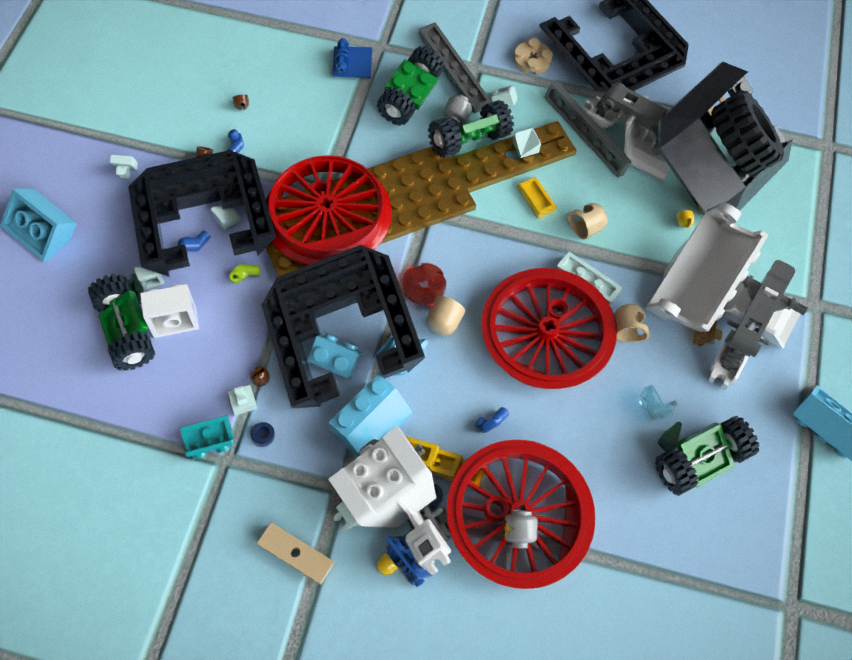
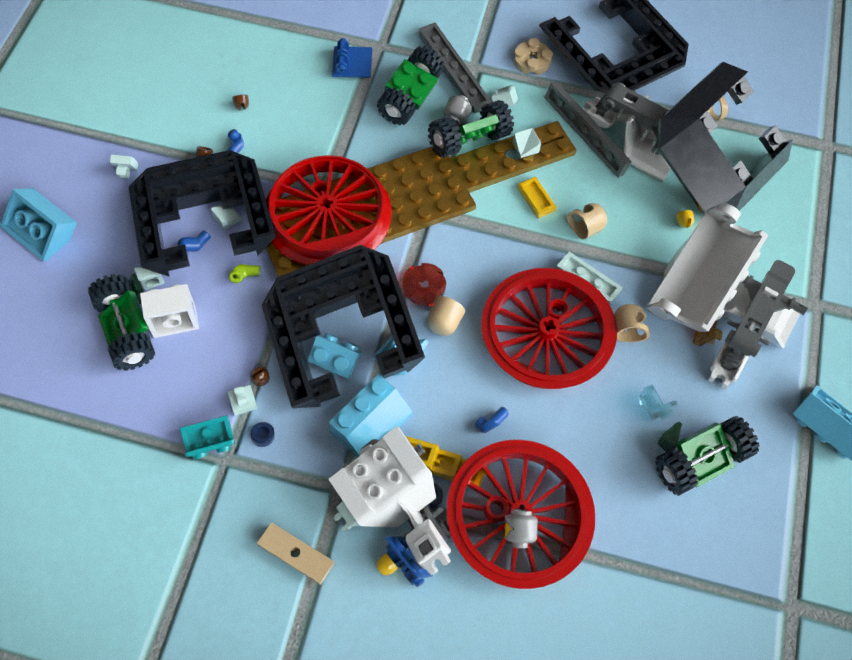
black tyre [711,90,784,175] -> none

